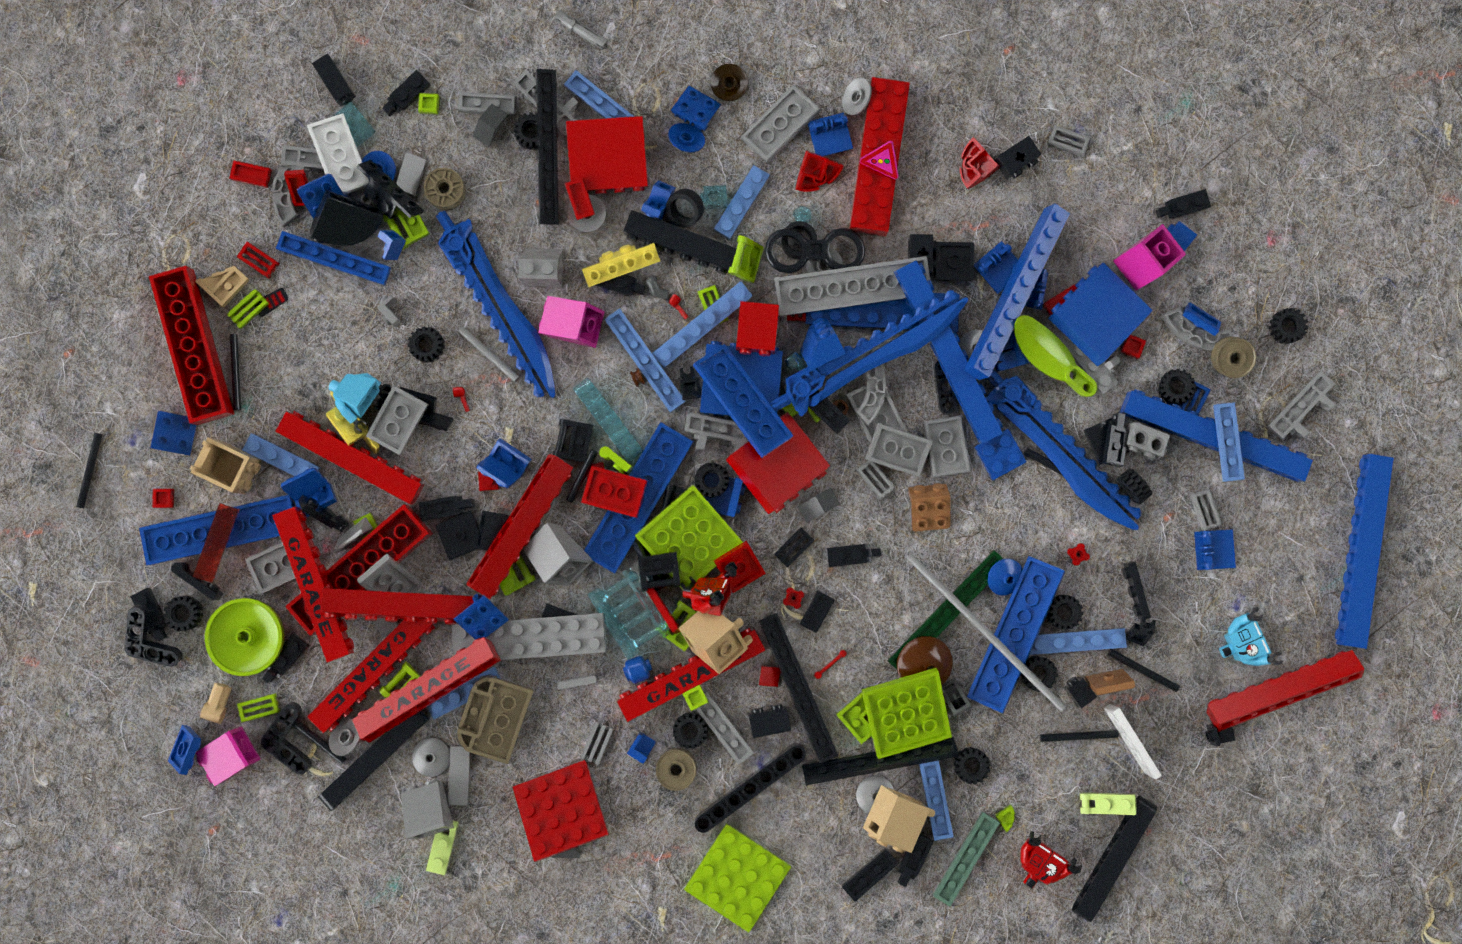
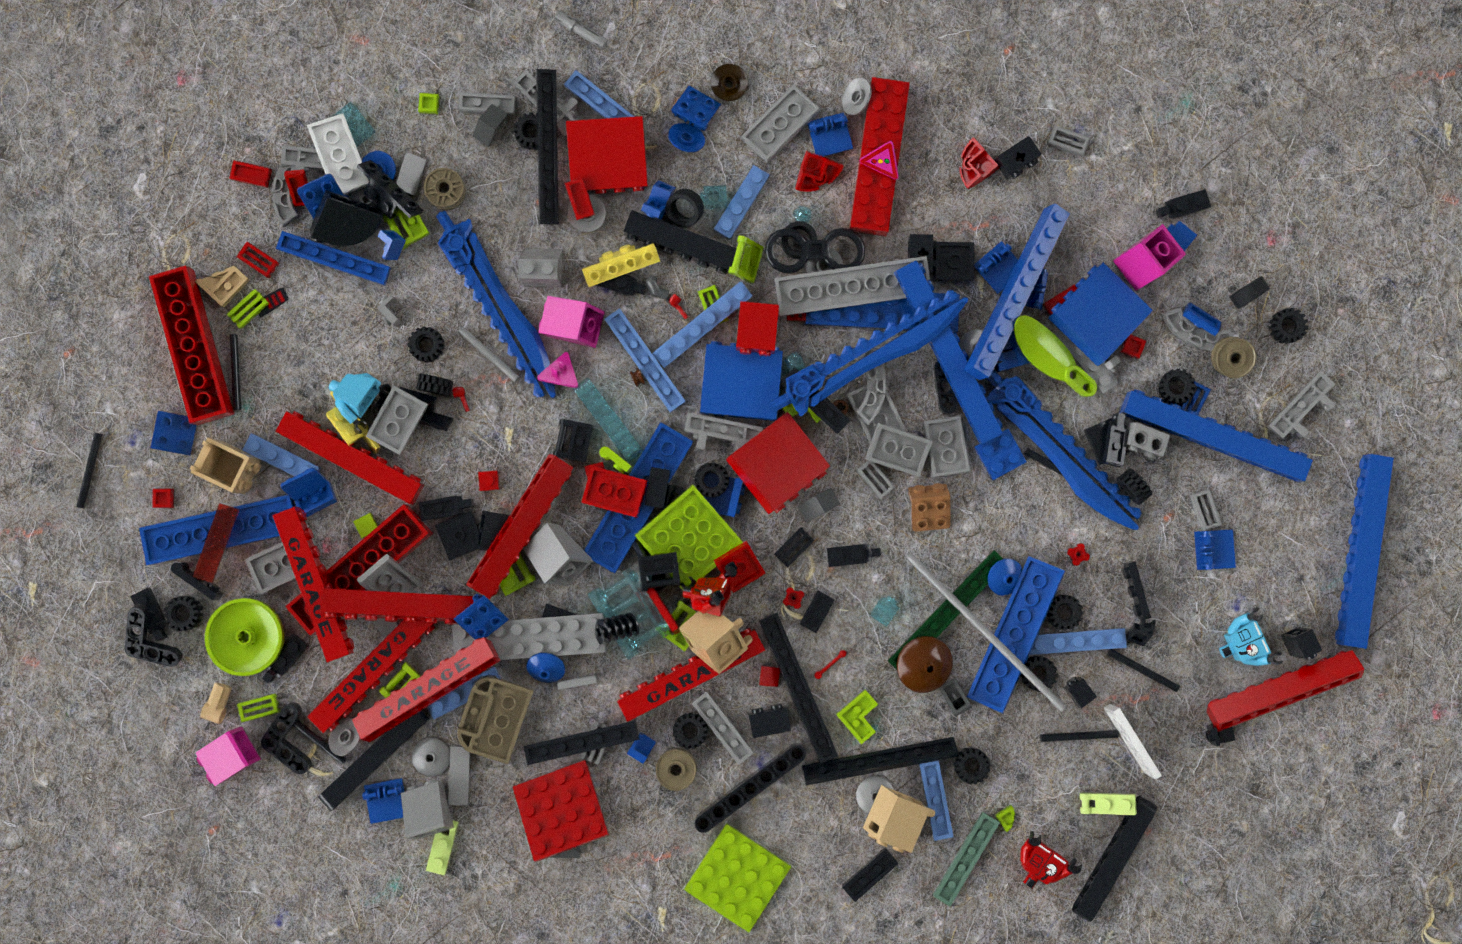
blue plate [168,725,201,775] -> none
black hinge [299,495,349,533] -> none
black brick [312,53,356,107] -> none
light grey slope [334,518,373,552] -> none
black hinge [382,70,431,116] -> none
blue bracket [476,438,532,488] -> none
black bar [566,449,598,503] -> none
blue head [623,655,653,684] -> none
black plate [679,366,702,400] -> none
lime plate [683,685,709,711] -> none
blue plate [693,344,793,458] -> none
blue slope [800,318,846,371] -> none
lime plate [861,668,952,759] -> none
black hinge [897,834,934,887] -> none
medium nougat plate [1085,669,1135,695] -> none
medium blue plate [1213,402,1245,482] -> none
none -> blue hinge [362,778,405,824]
none -> black tyre [416,373,454,396]
none -> black plate [523,720,640,765]
none -> blue dish [527,653,565,683]
none -> dark pink piece [537,352,578,388]
none -> black piece [595,612,639,644]
none -> black tile [644,467,670,508]
none -> clear light blue brick [869,596,899,627]
none -> black tyre [1230,276,1270,309]
none -> black brick [1281,627,1323,660]

